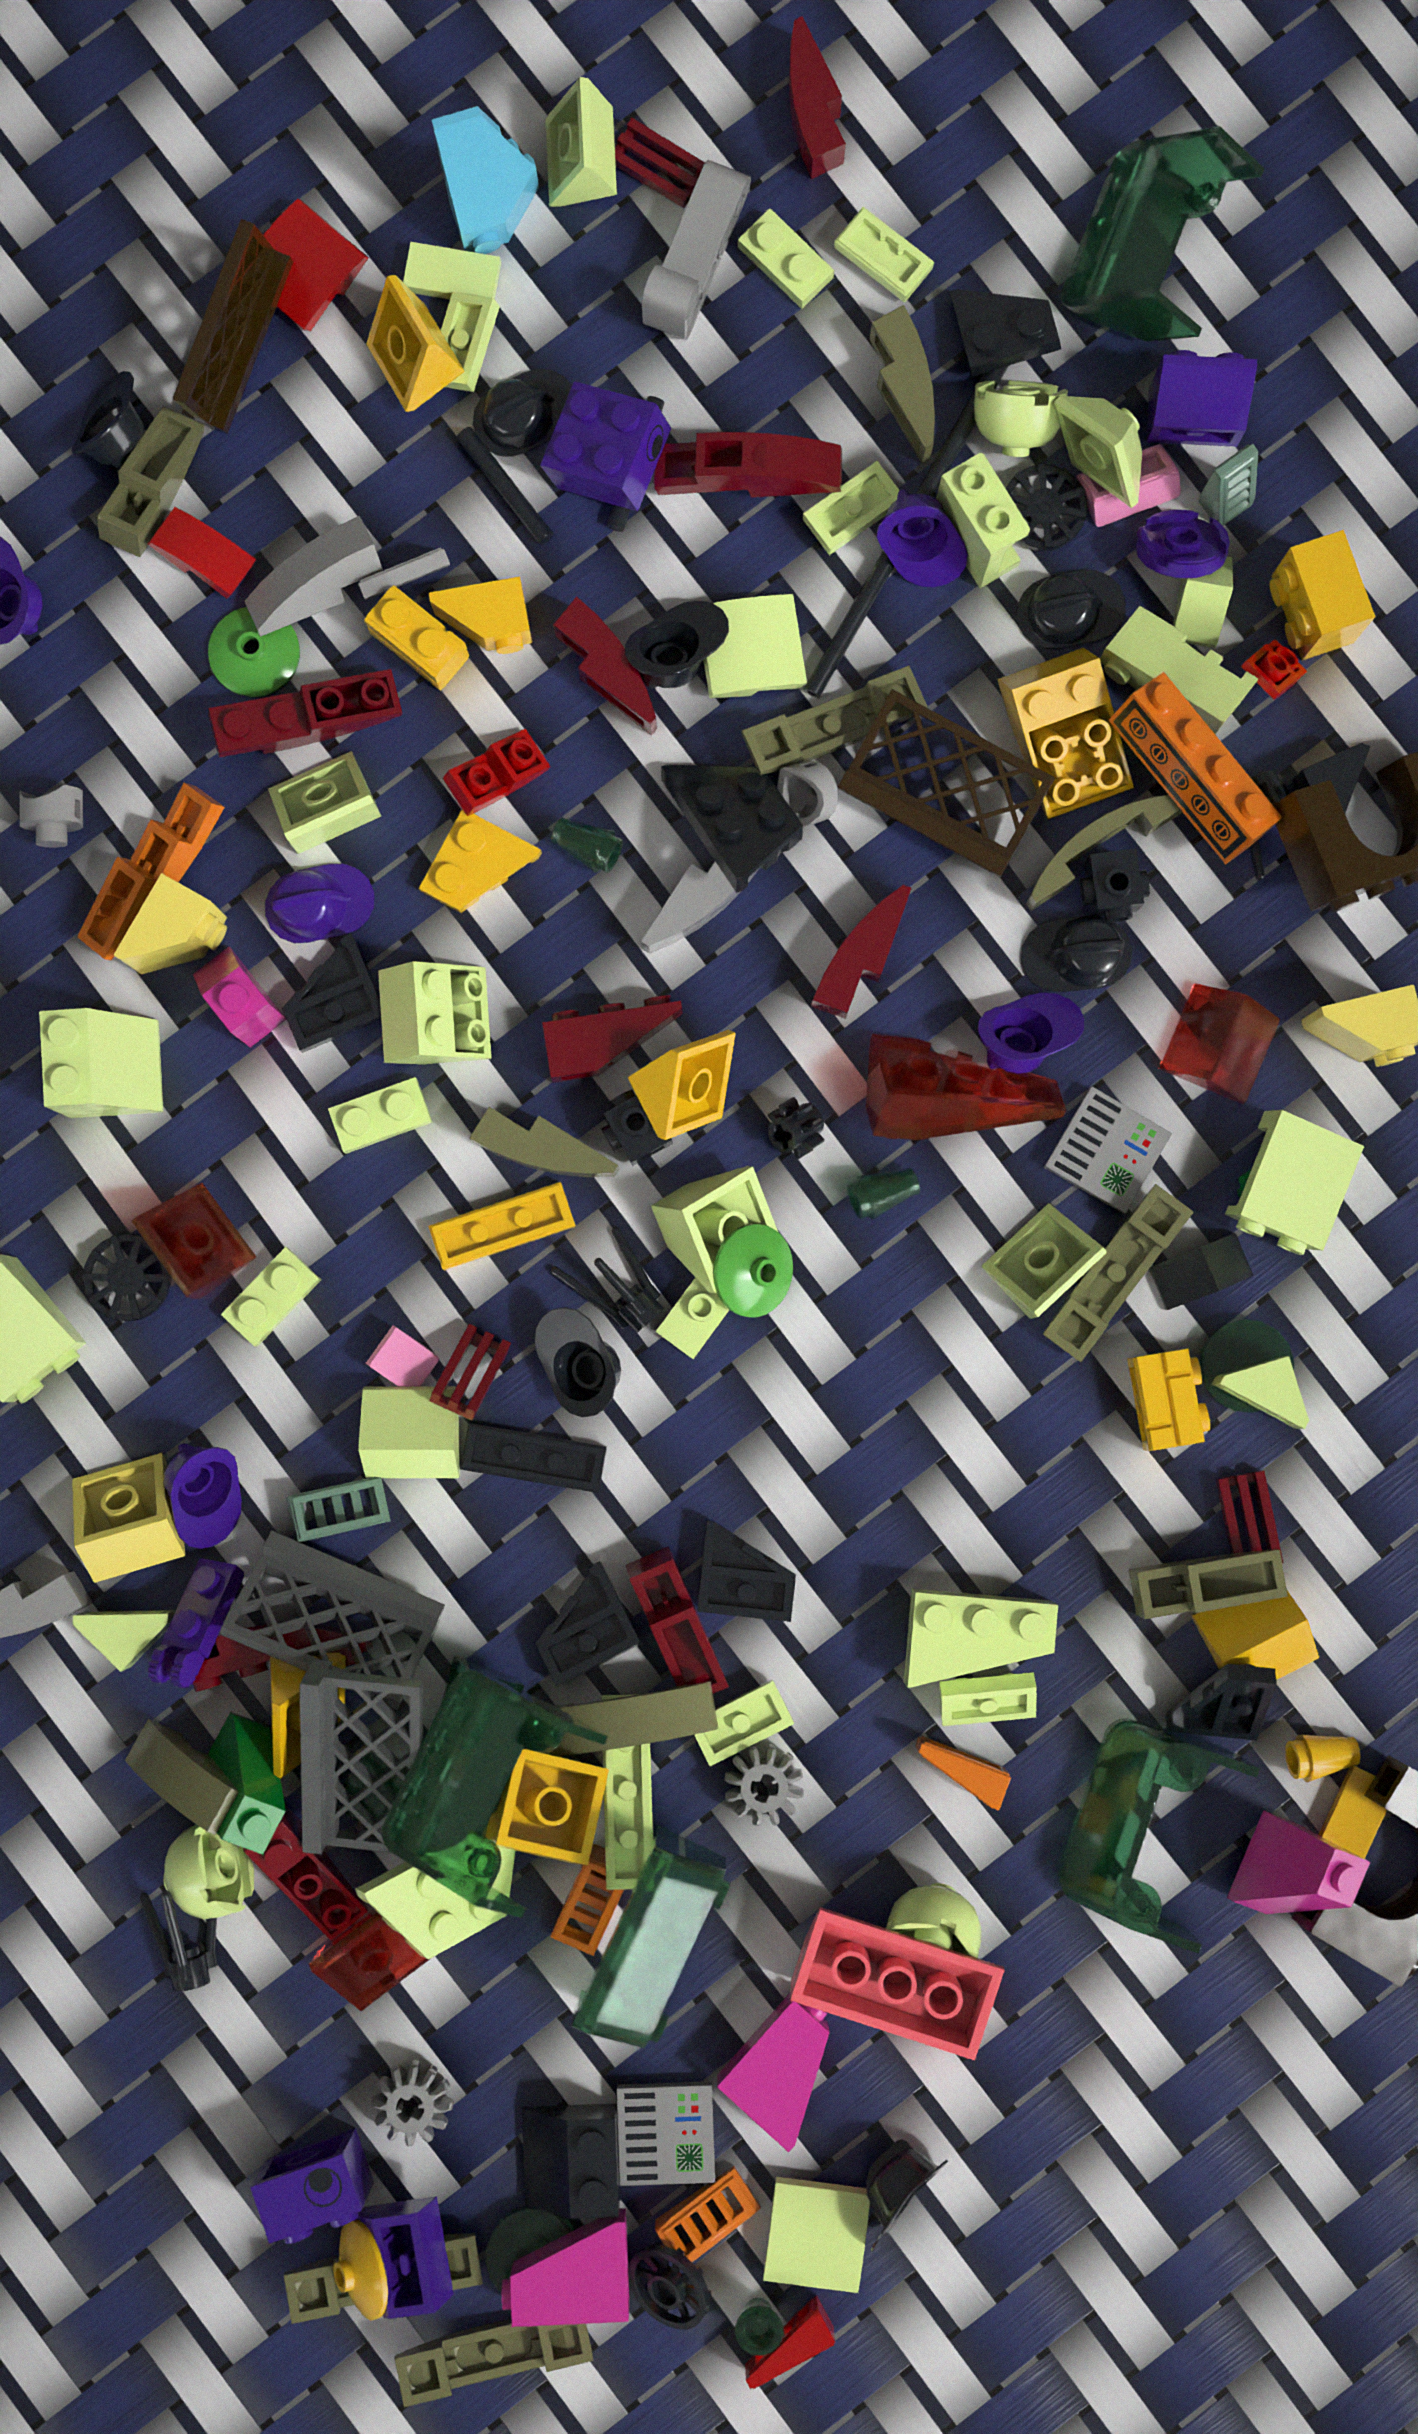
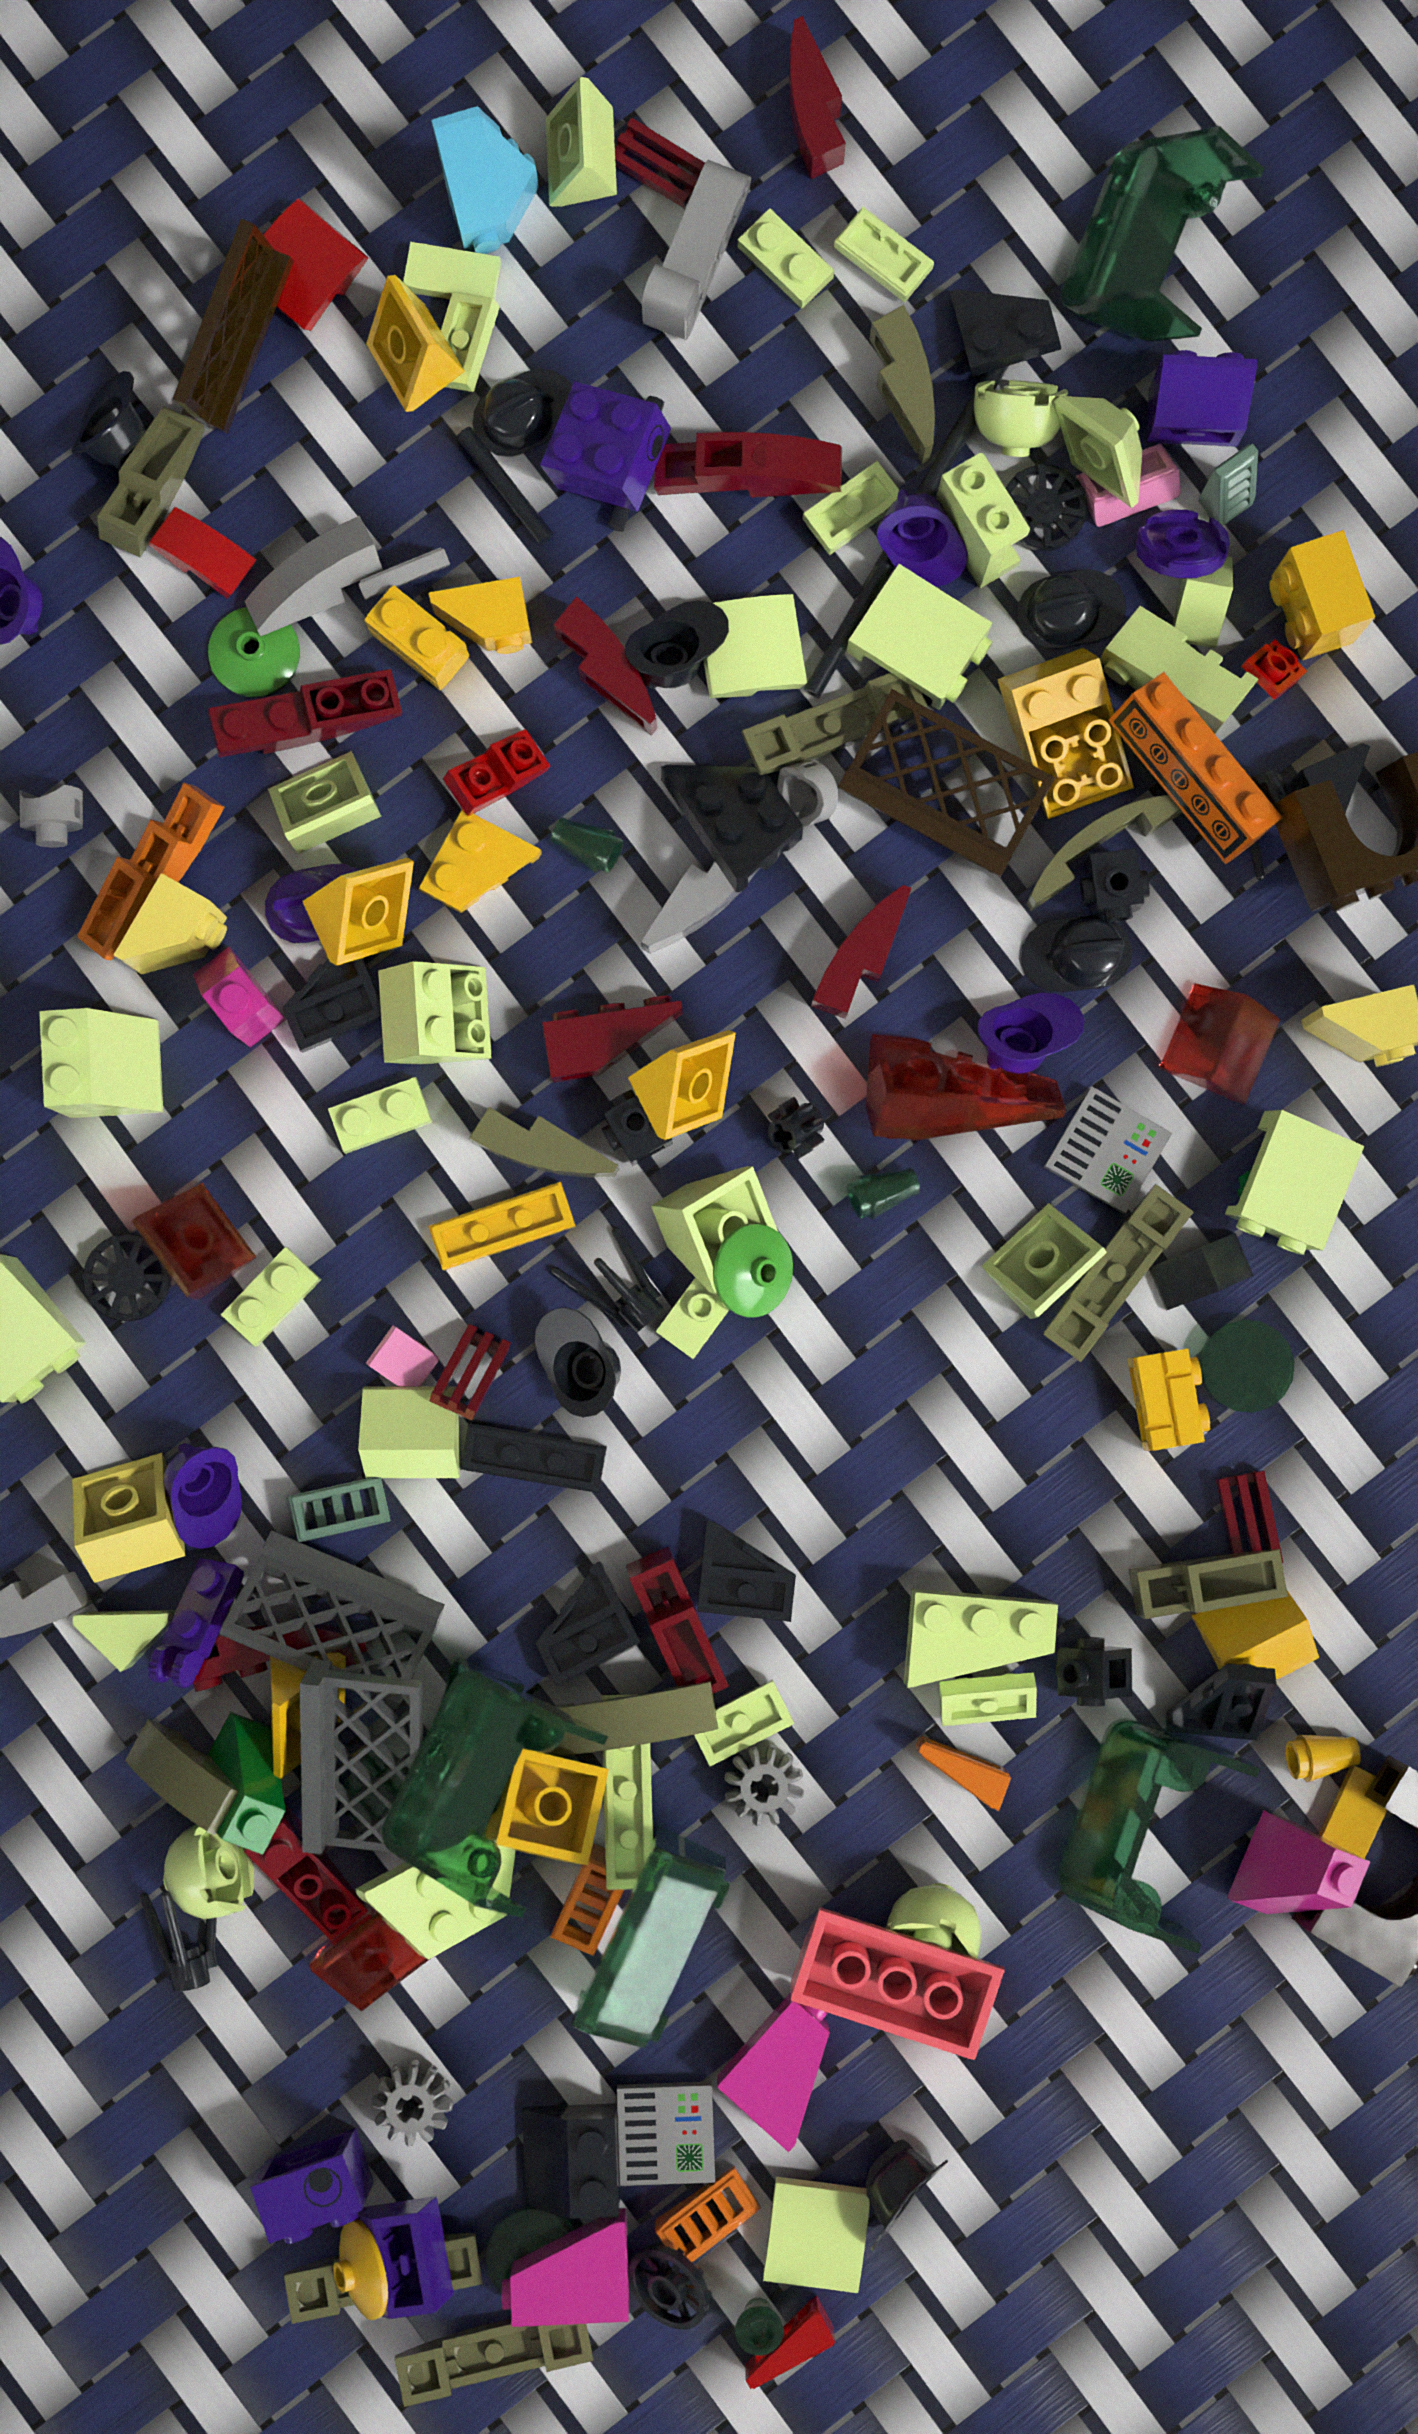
yellowish green slope [1212,1356,1309,1429] -> none
none -> yellow slope [302,858,414,966]
none -> yellowish green panel [846,564,993,710]
none -> black brick [1056,1637,1132,1707]

